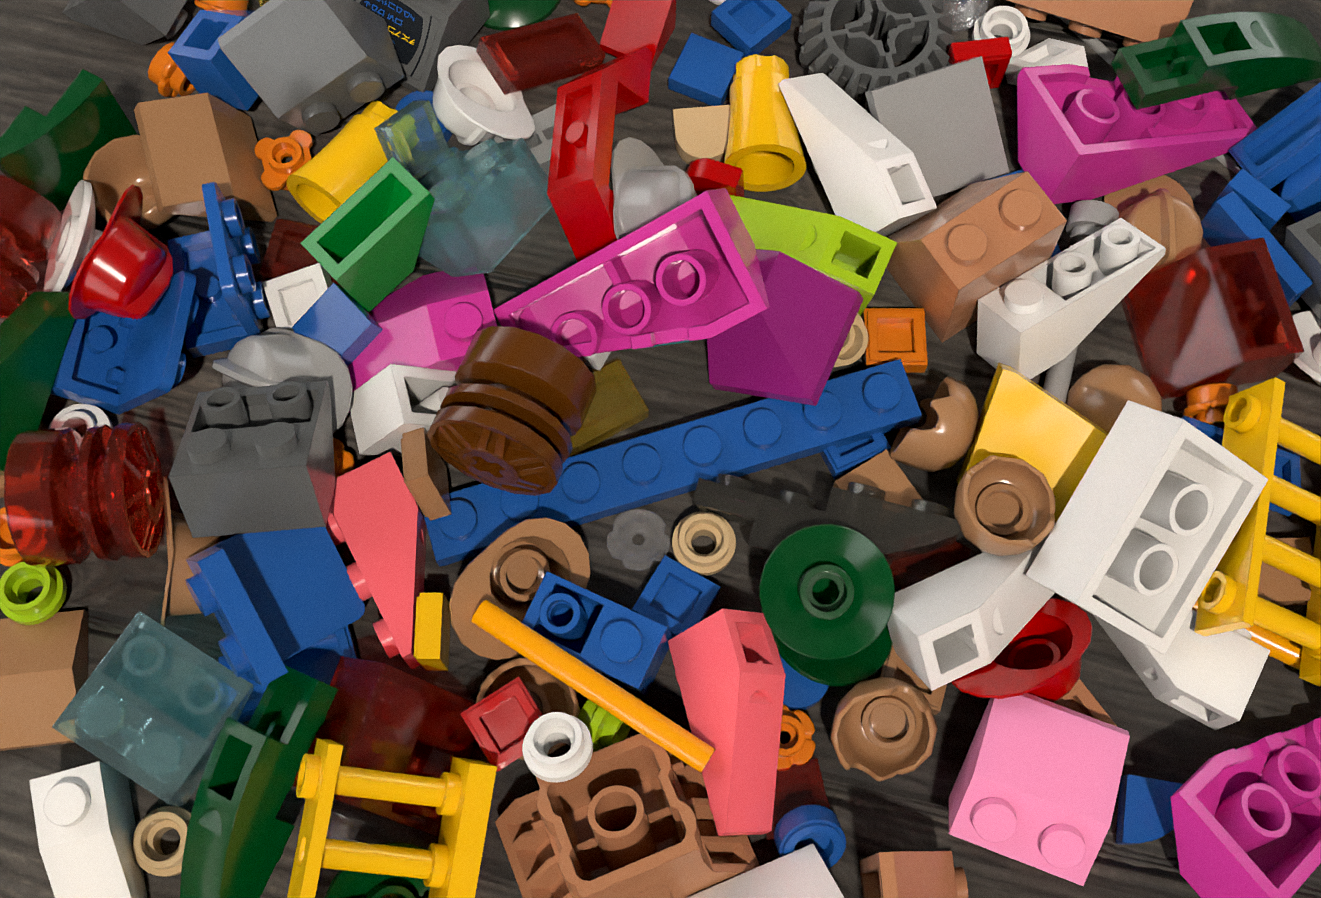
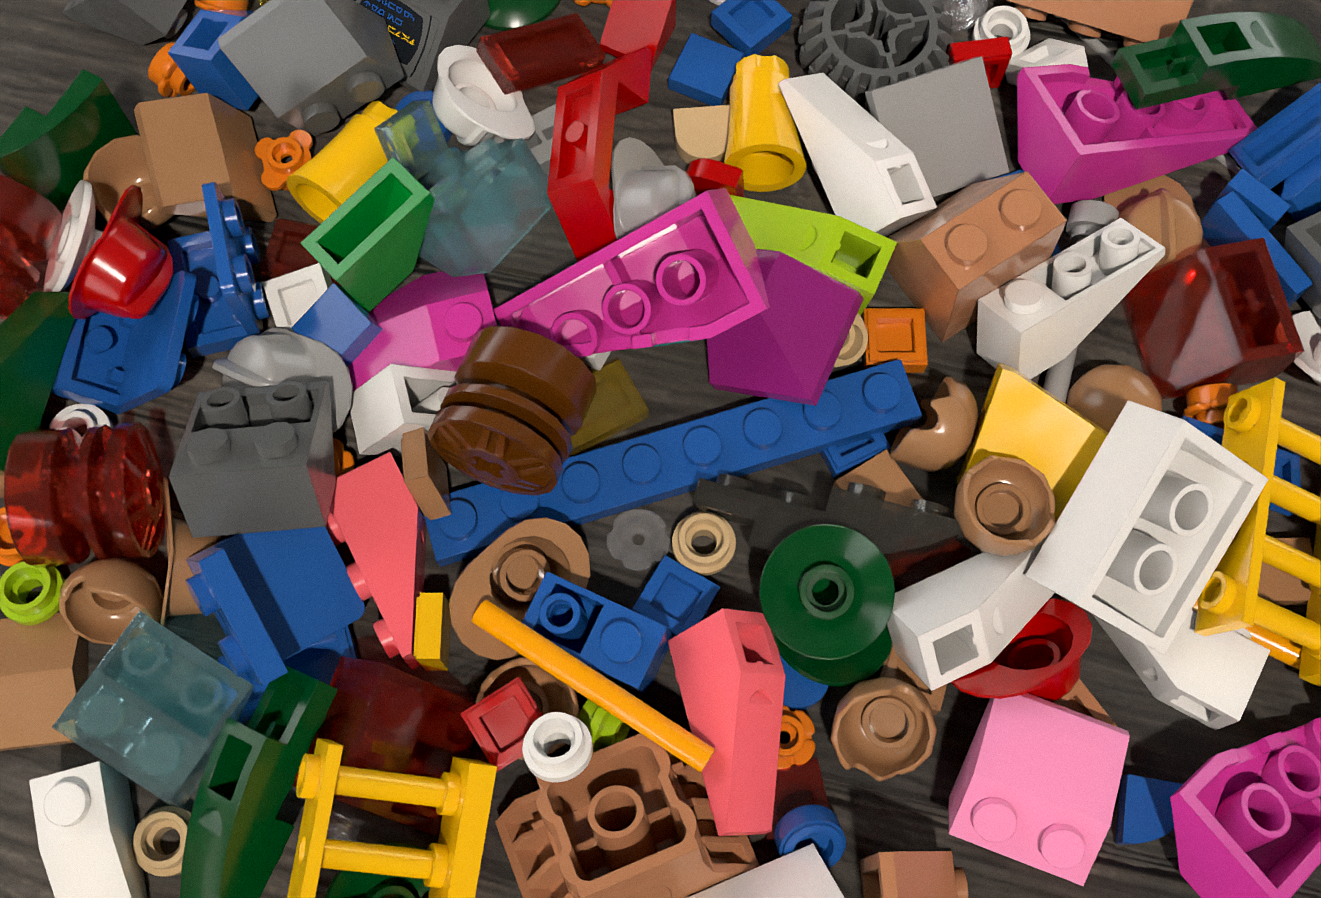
none -> medium nougat hair [59,558,164,652]

